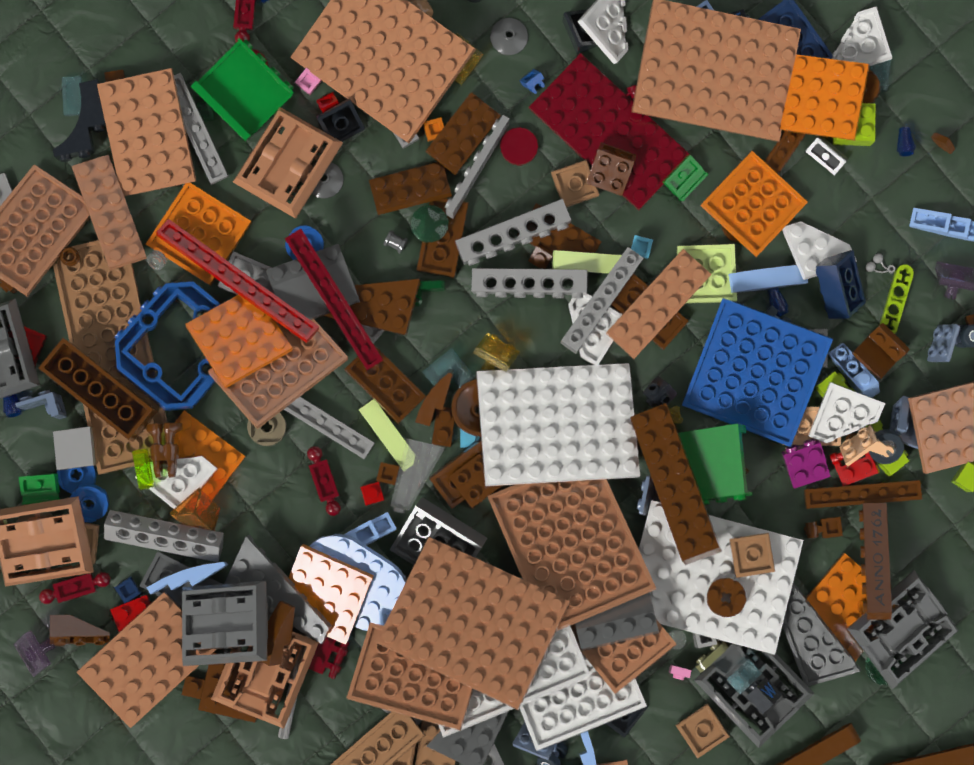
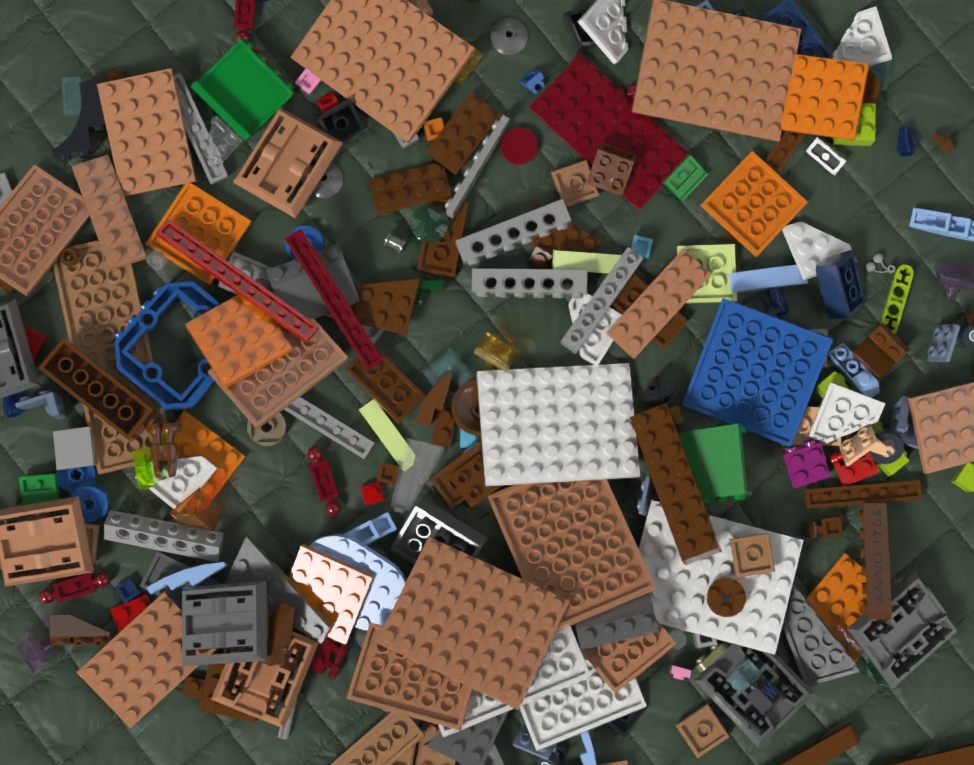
none -> clear wing [204,116,243,167]

